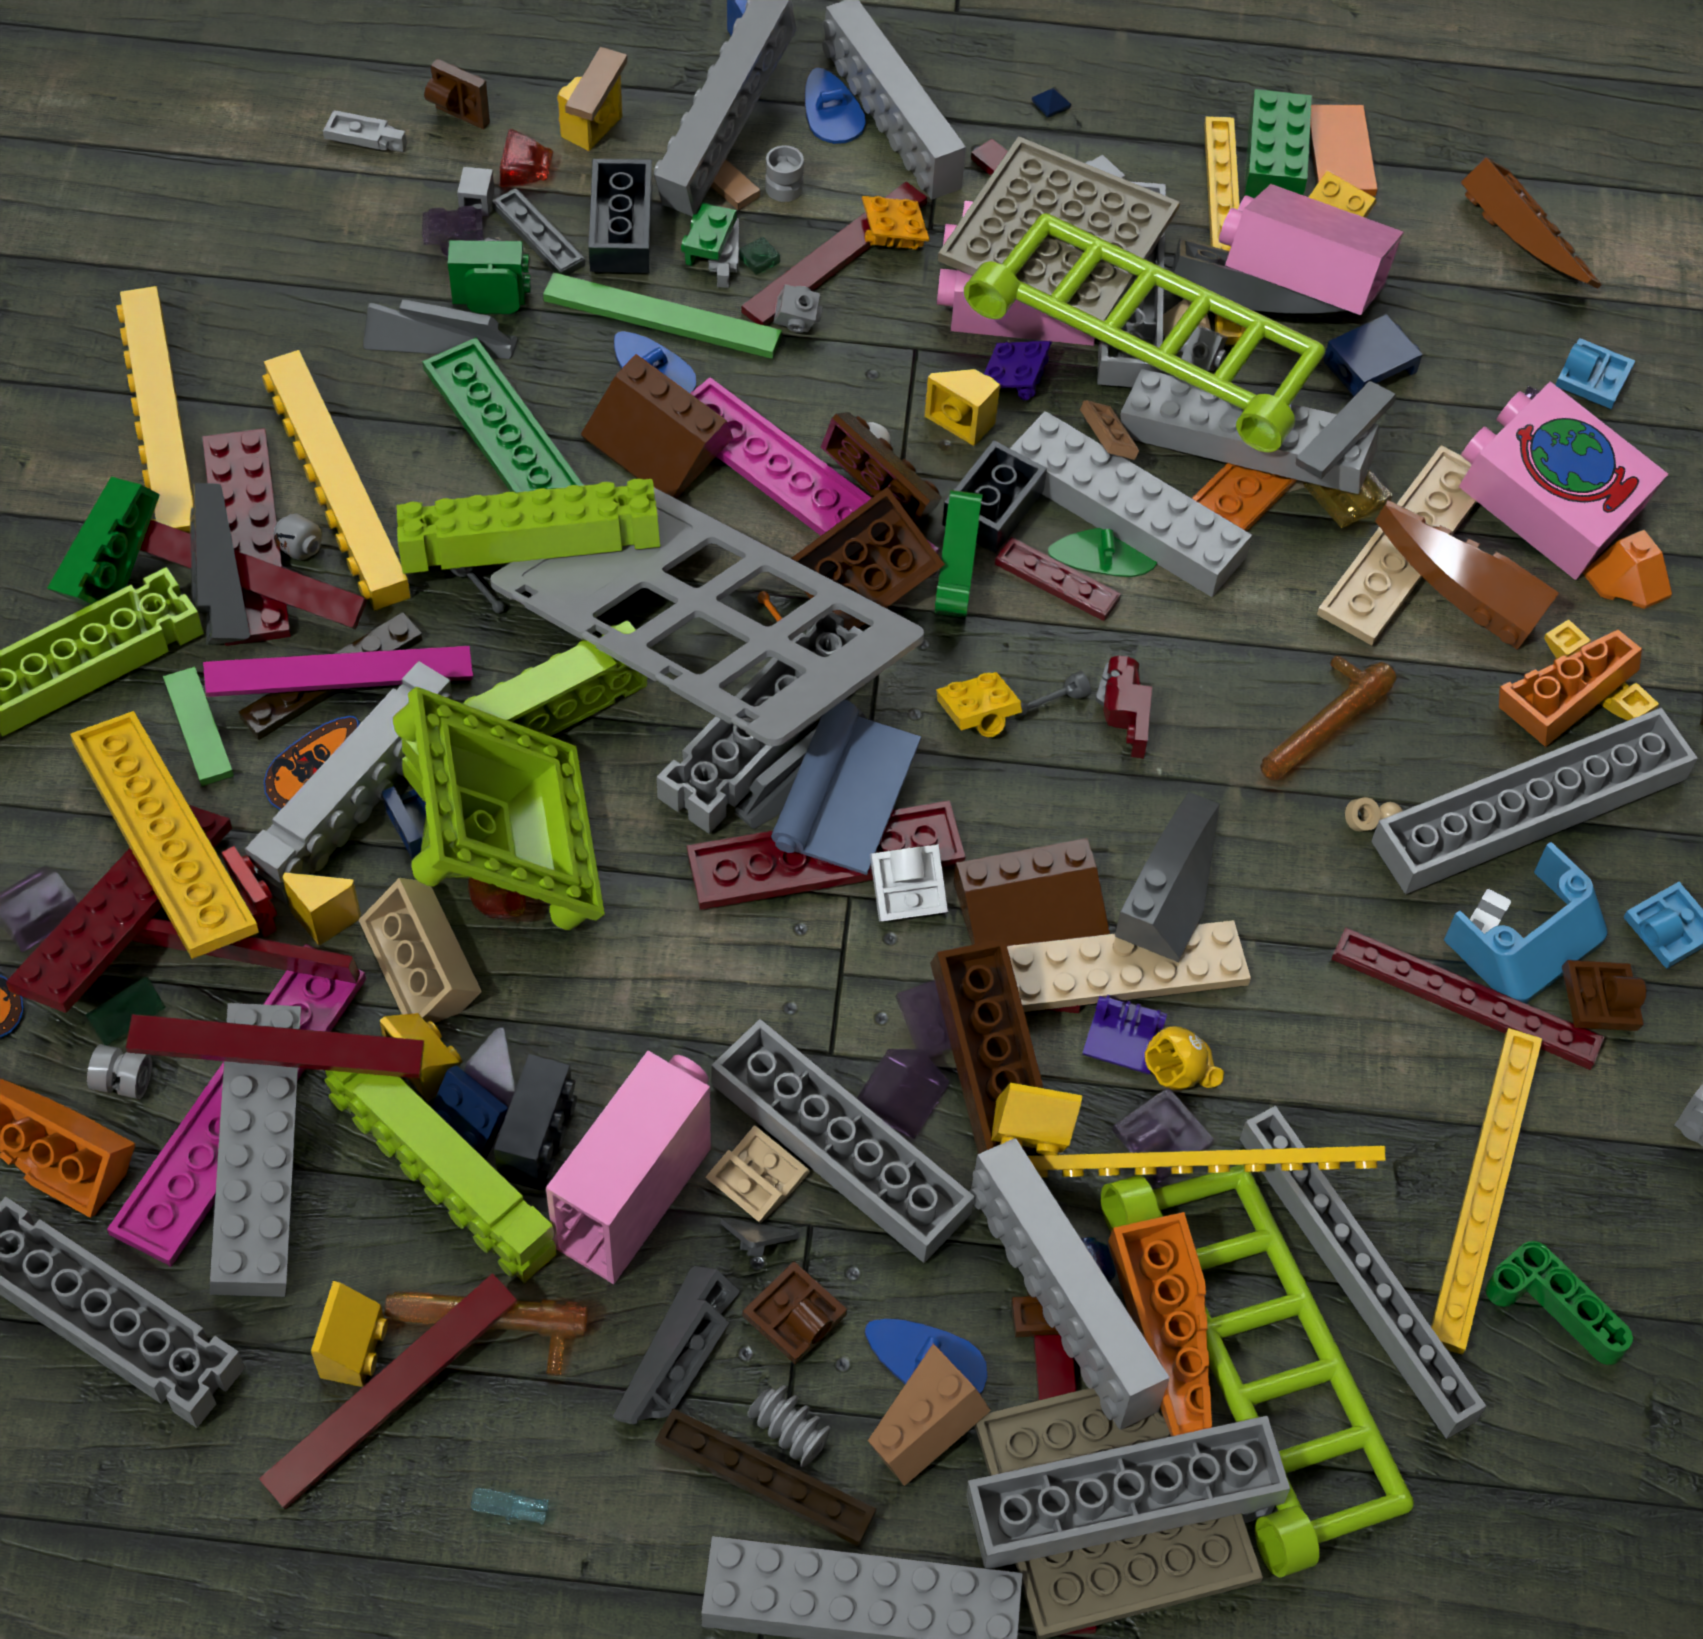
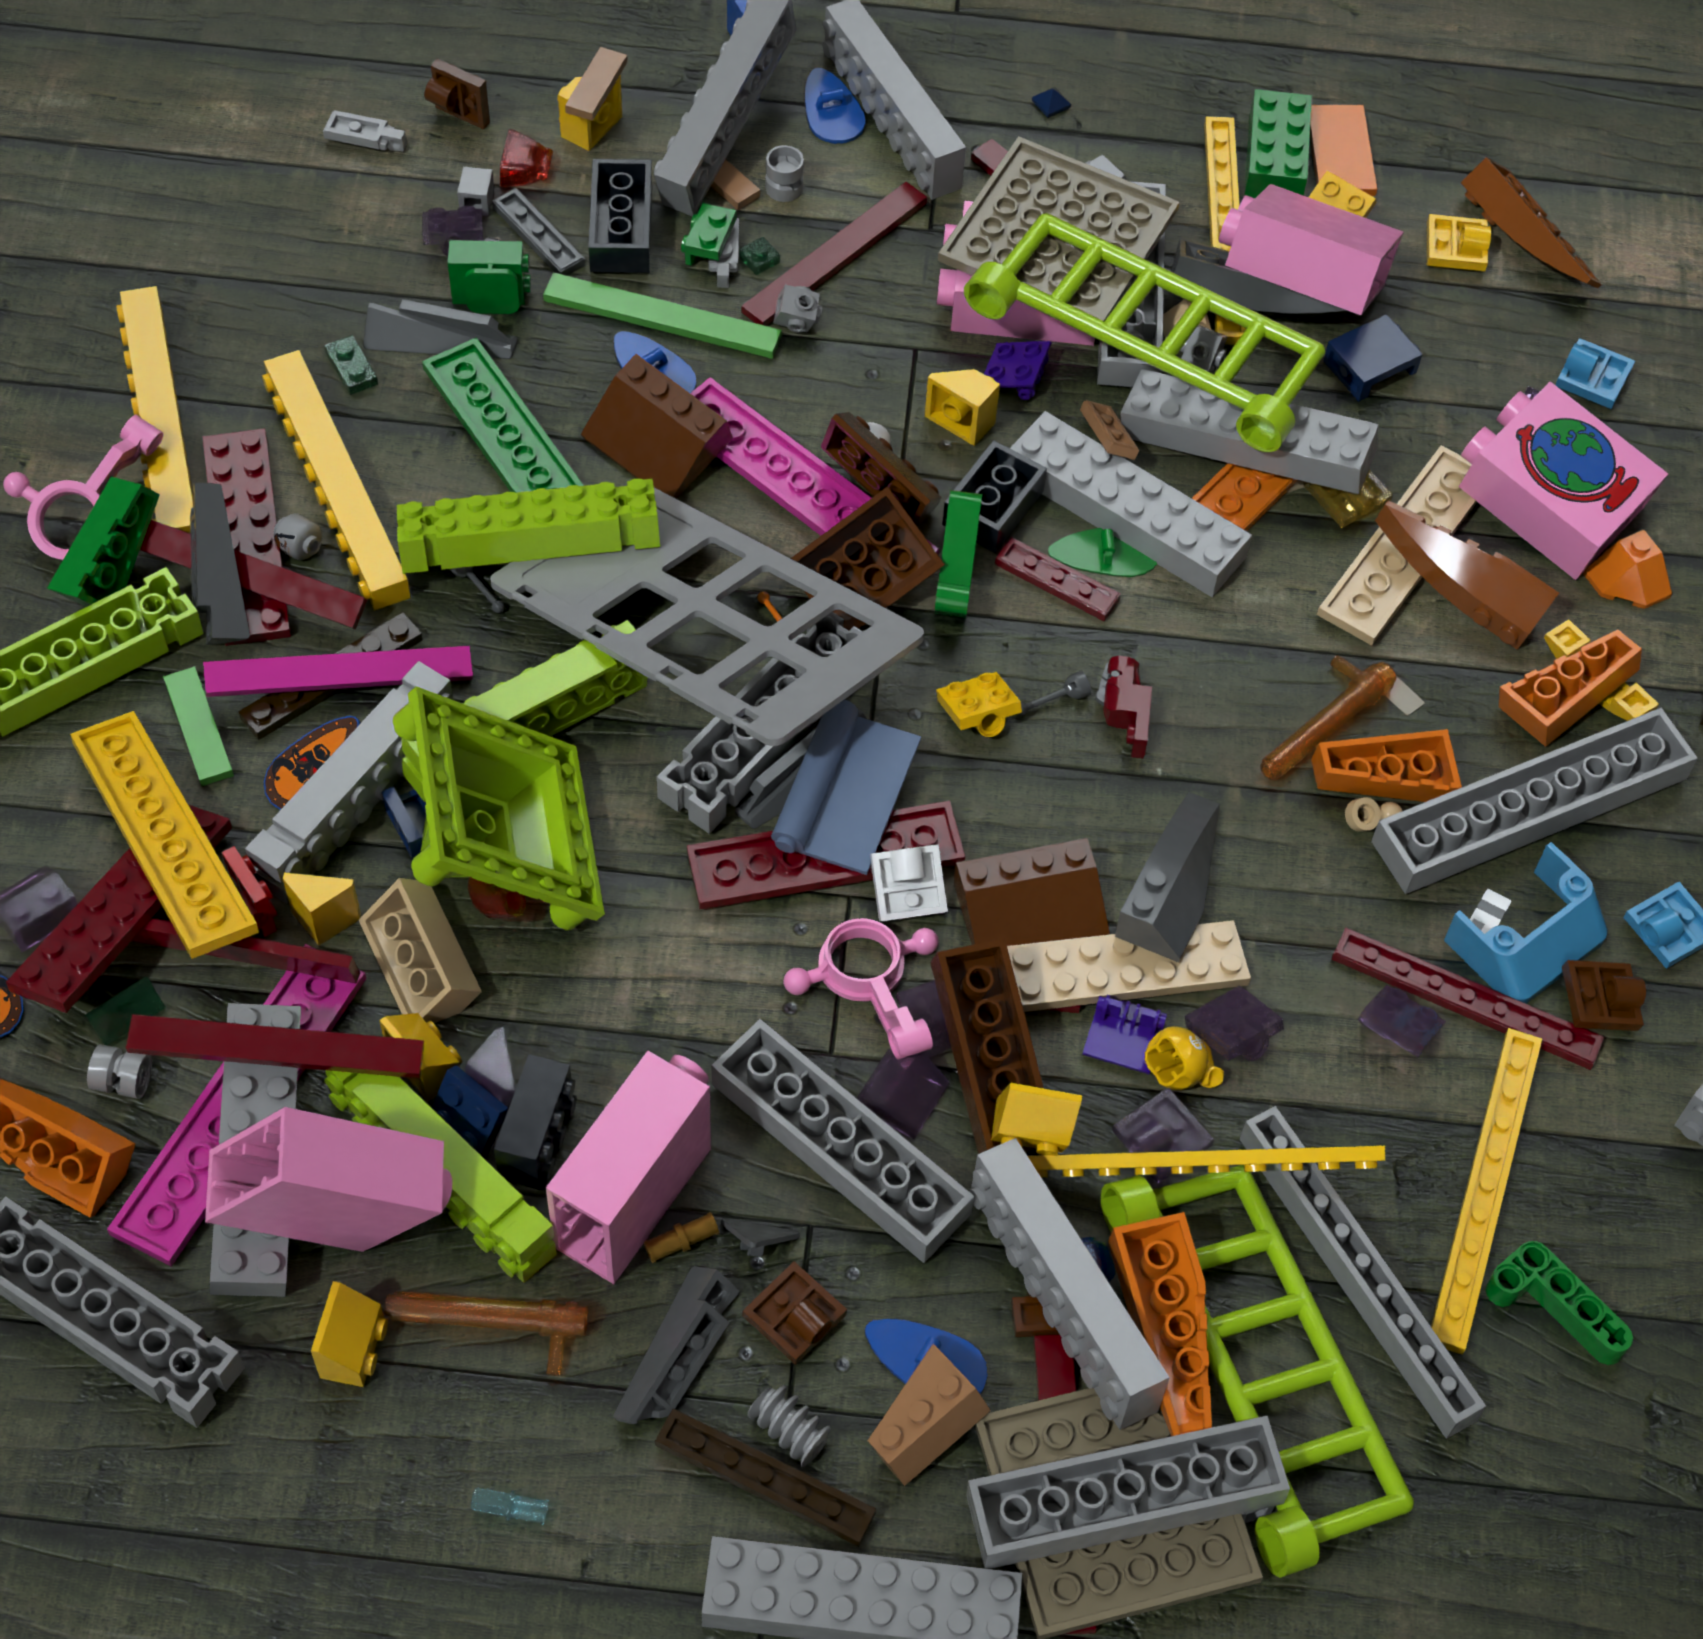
dark red tile [259,1273,518,1509] -> none
tan slope [706,1125,810,1223] -> none
light orange hinge [862,196,929,250] -> none
tile [1296,381,1396,479] -> none
none -> bright pink piece [3,414,164,560]
none -> bright pink brick [205,1107,452,1252]
none -> clear green plate [324,335,378,395]
none -> pearl gold pin [643,1212,720,1263]
none -> bright pink piece [783,918,939,1060]
none -> clear purple plate [1185,985,1284,1061]
none -> orange wedge [1311,729,1462,802]
none -> clear purple plate [1358,984,1446,1057]
none -> dark tan sticker [1365,663,1425,716]
none -> yellow plate [1427,214,1491,271]

